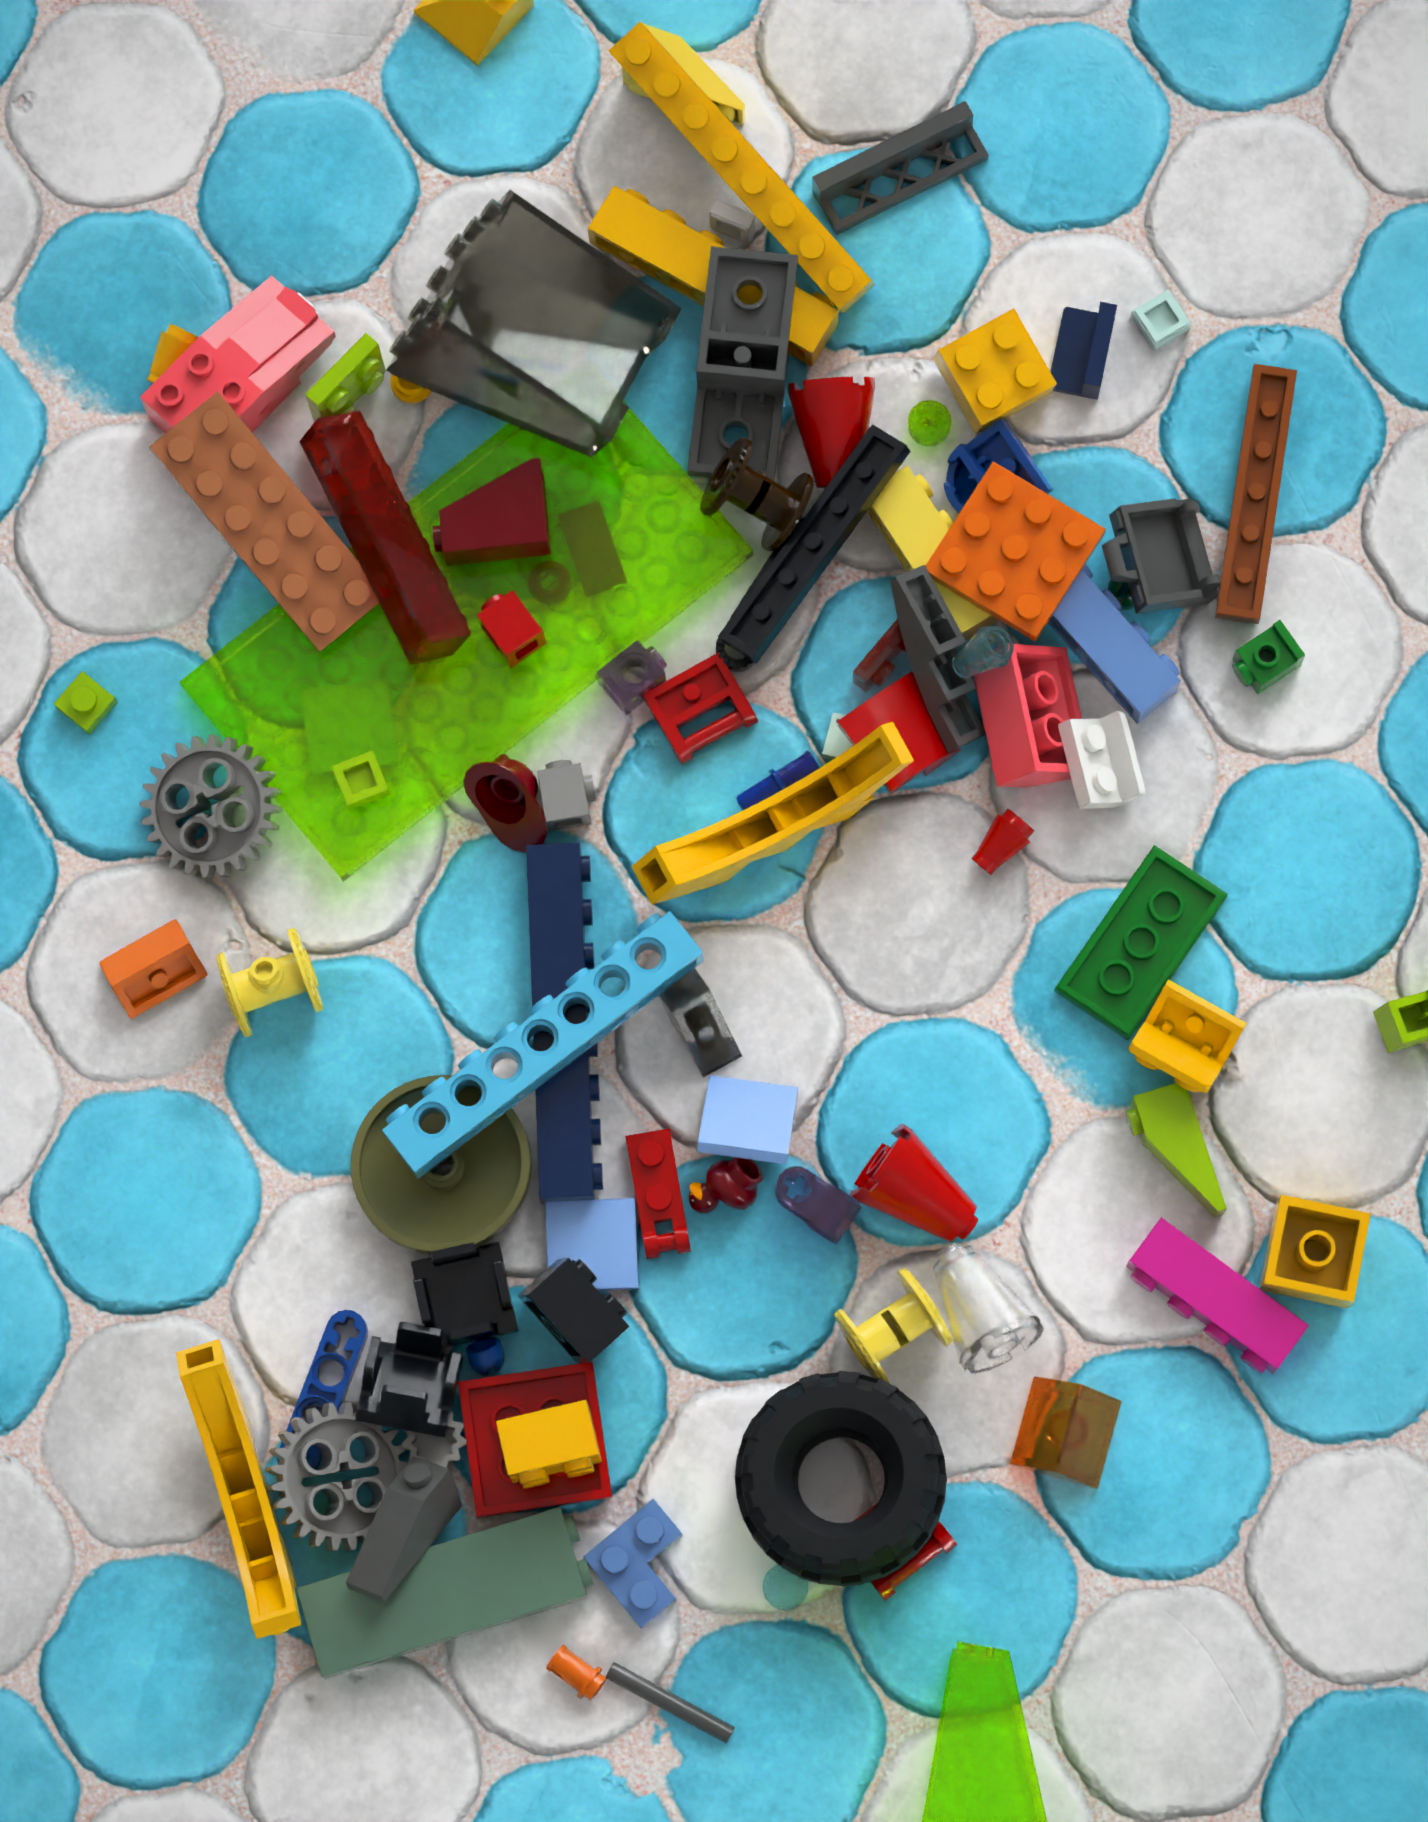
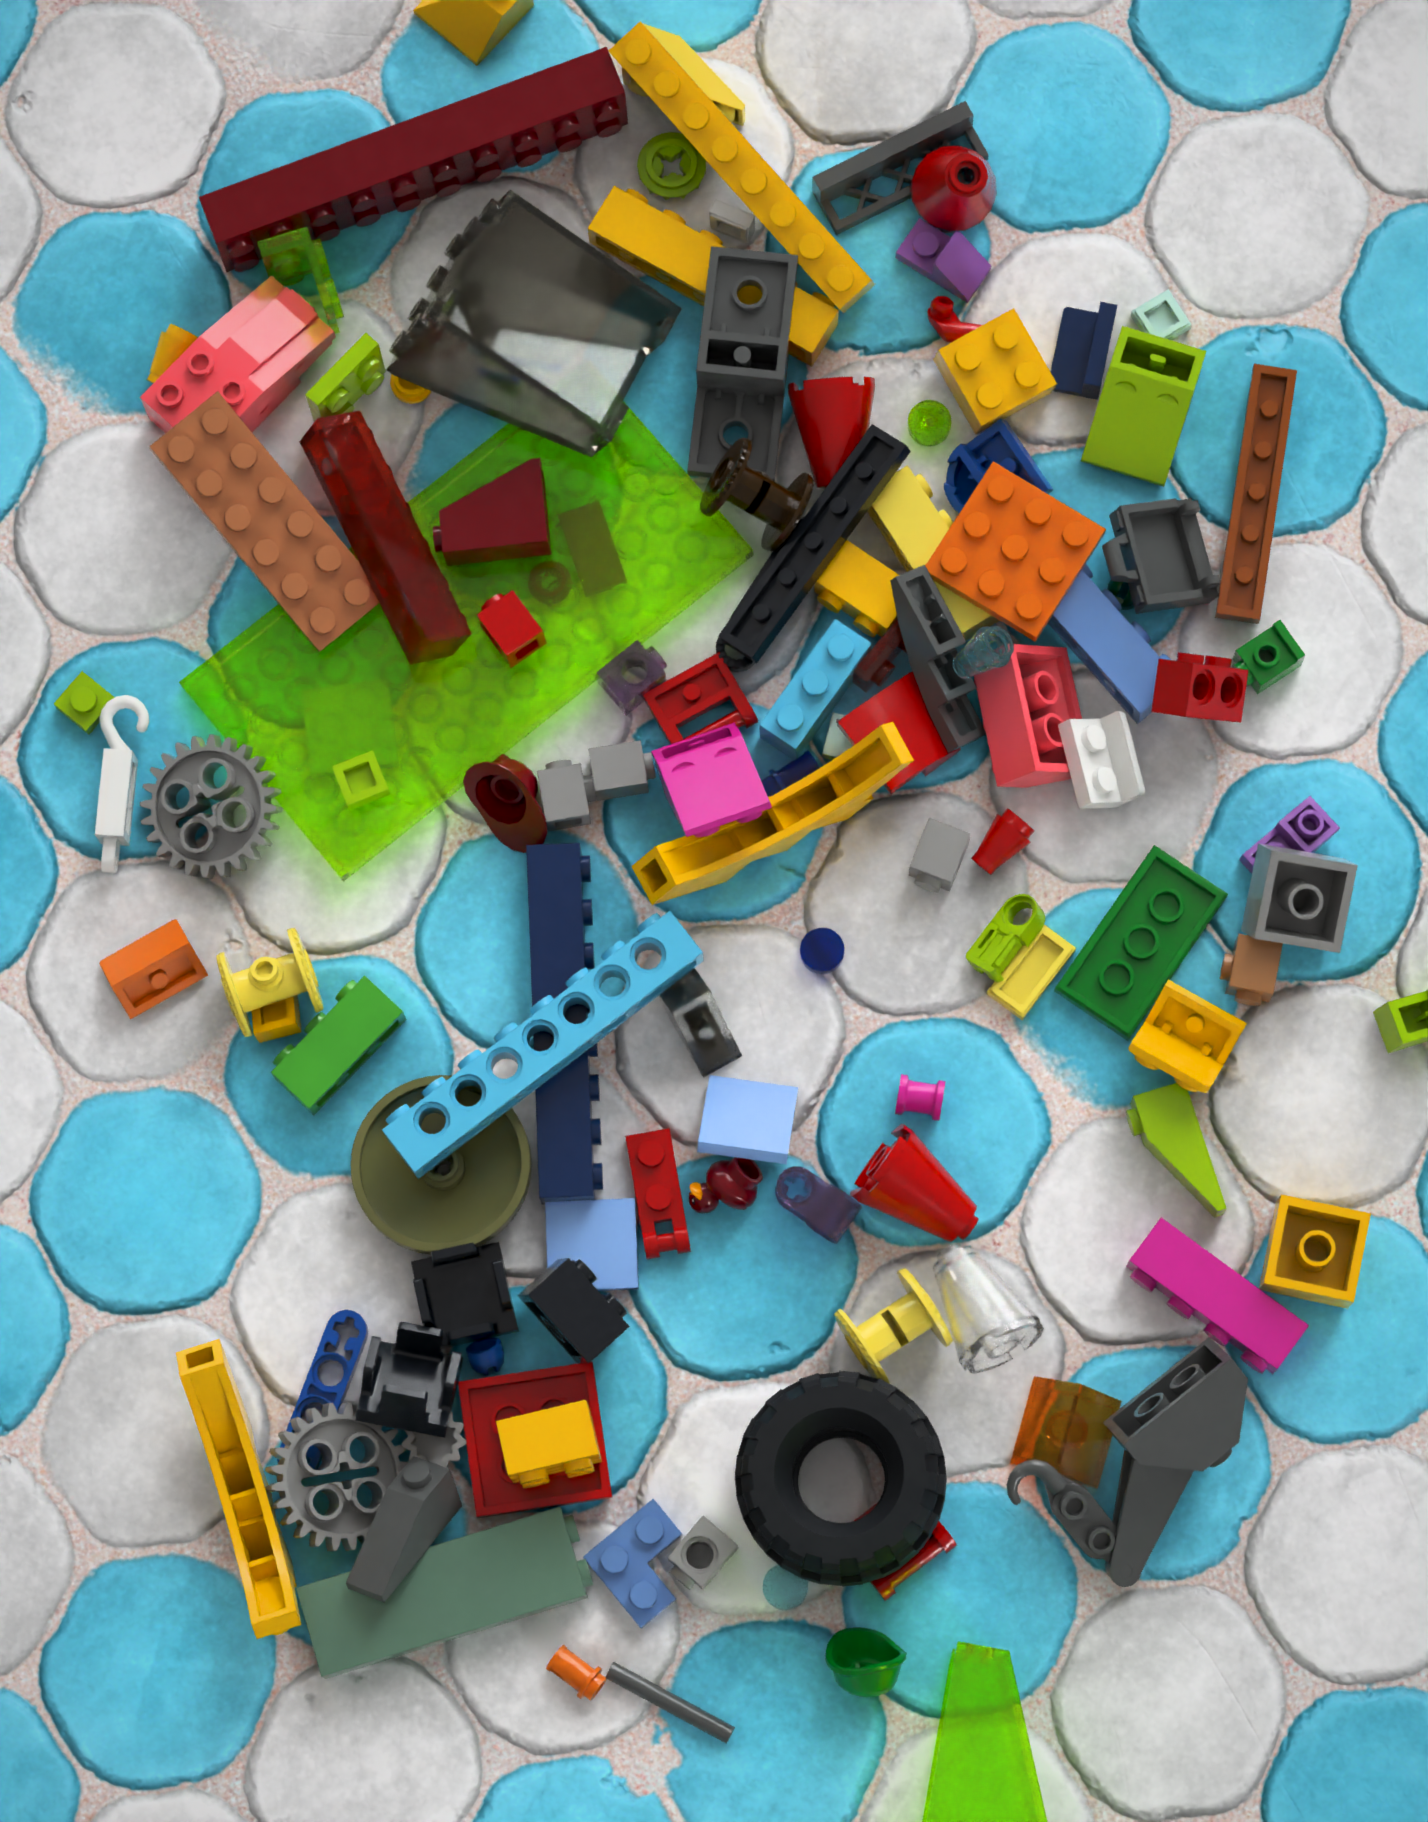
none -> white piece [95,695,149,873]
none -> dark red brick [199,47,628,272]
none -> yellow plate [251,995,302,1043]
none -> clear neon green bracket [257,227,344,334]
none -> bright green brick [271,975,407,1116]
none -> light grey brick [588,740,656,801]
none -> lime gear [637,132,706,200]
none -> dark pink slope [651,722,772,837]
none -> light grey brick [667,1516,738,1590]
none -> medium azure brick [759,619,871,762]
none -> clear blue tile [800,928,845,974]
none -> yellow brick [814,540,899,640]
none -> green helmet [825,1627,907,1697]
none -> medium lavender slope [895,218,992,303]
none -> dark pink bush [895,1074,946,1121]
none -> light grey brick [908,818,970,893]
none -> red cone [909,145,997,233]
none -> red arm [927,296,982,342]
none -> lime piece [966,894,1045,982]
none -> light yellow tile [987,925,1076,1020]
none -> dark grey slope [1006,1337,1248,1587]
none -> lime slope [1081,326,1206,487]
none -> red brick [1151,652,1248,723]
none -> medium nougat brick [1220,934,1283,1006]
none -> medium lavender slope [1239,796,1340,873]
none -> light grey brick [1241,844,1358,953]

